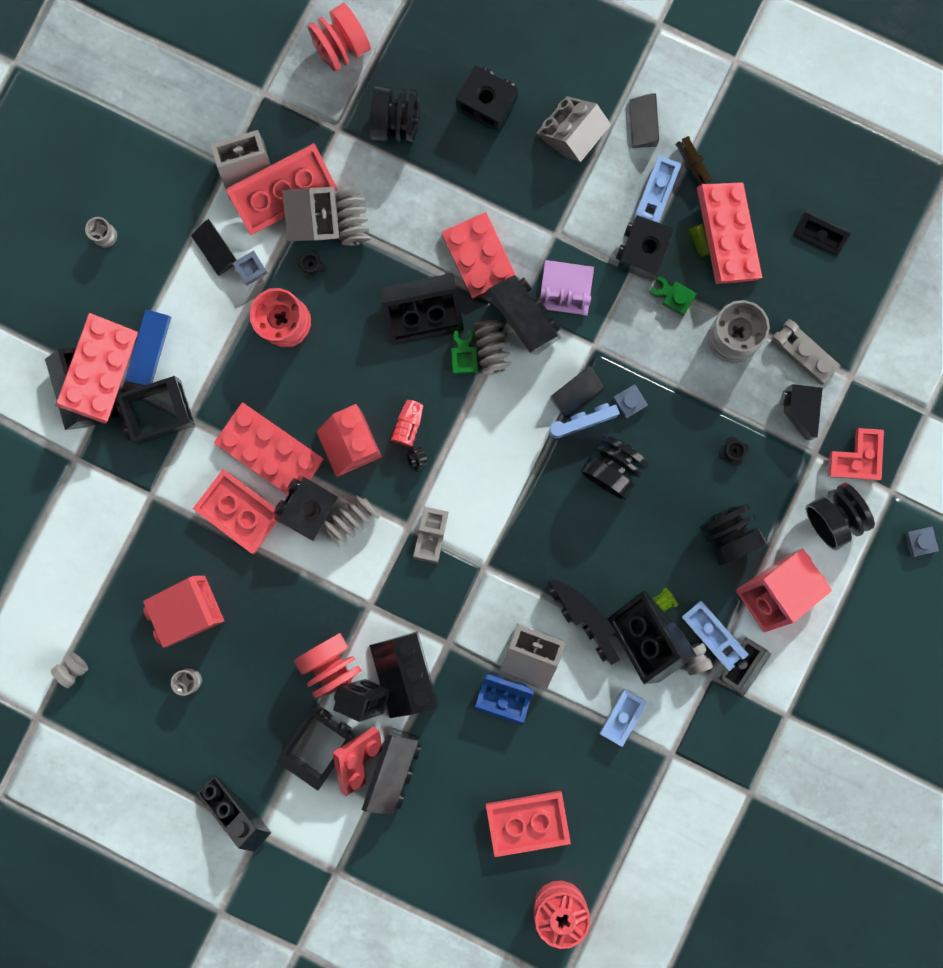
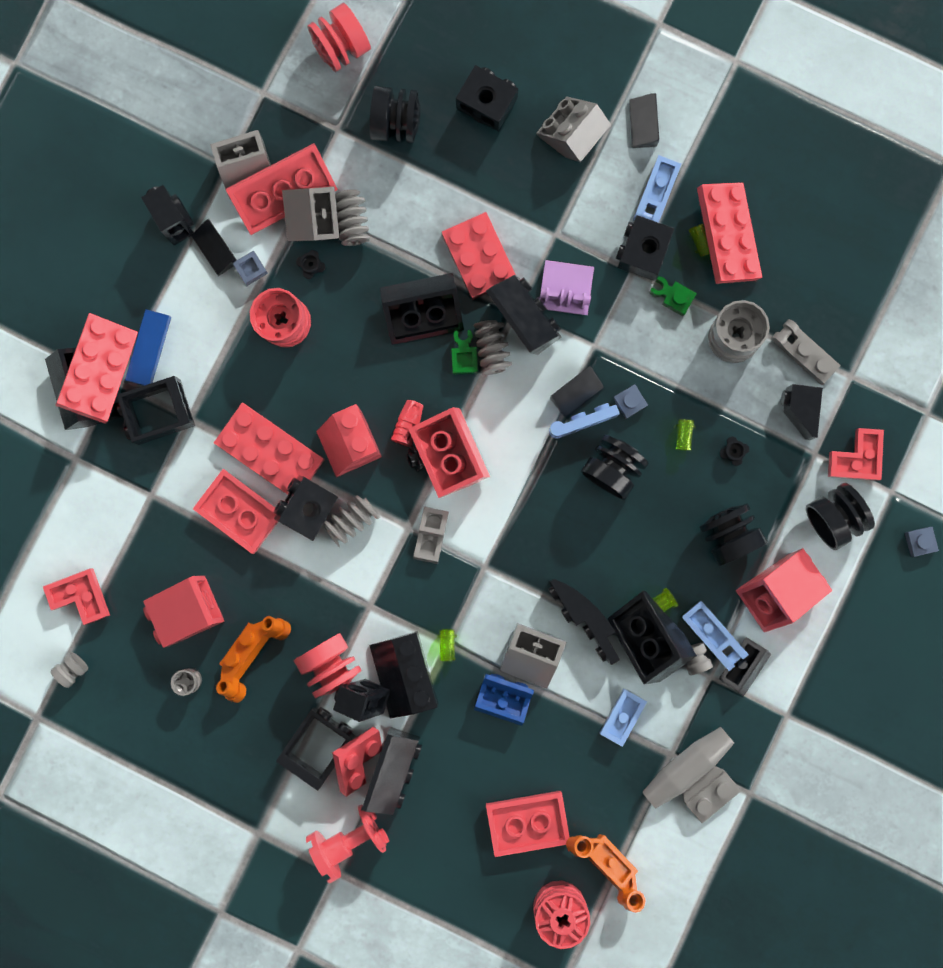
light grey wheel [85,217,117,248] -> none
black slope [197,775,272,852] -> none
dark brown pin [675,136,712,187] -> none
black slope [794,210,851,256] -> none
none -> coral plate [43,568,110,625]
none -> black brick [141,185,195,245]
none -> orange plate [216,616,291,703]
none -> coral piece [306,804,389,883]
none -> coral slope [408,407,490,498]
none -> clear neon green pin [437,629,457,661]
none -> orange plate [566,834,645,913]
none -> light grey plate [643,727,741,823]
none -> clear neon green pin [676,419,696,451]

